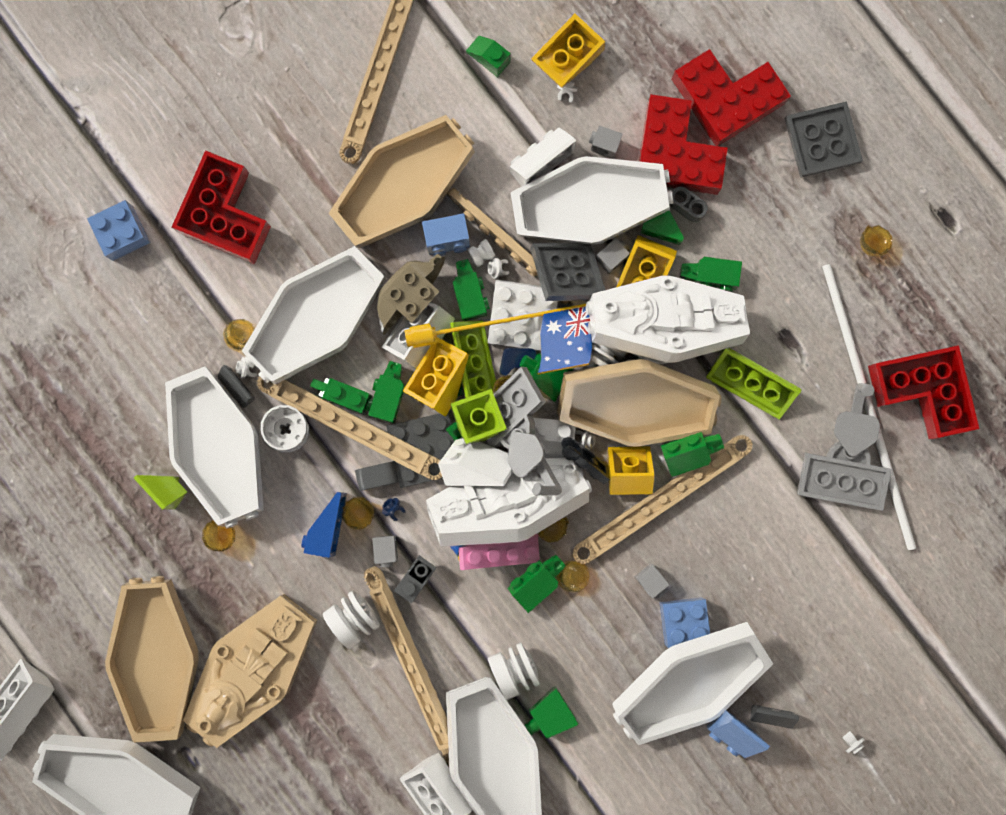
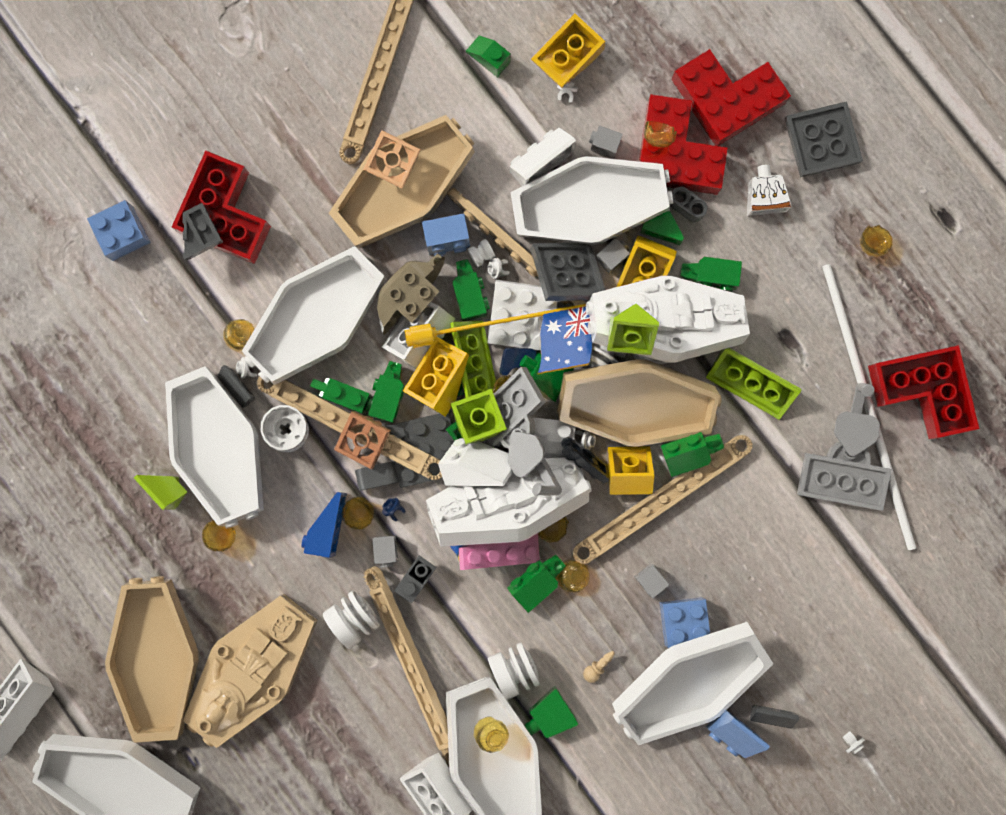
none -> dark grey wing [183,203,223,261]
none -> nougat piece [334,411,391,469]
none -> light nougat piece [363,130,421,189]
none -> clear yellow hair [473,716,509,753]
none -> tan bar [583,651,615,683]
none -> lime slope [607,303,659,355]
none -> clear yellow hair [644,121,677,148]
none -> torso [747,165,791,216]

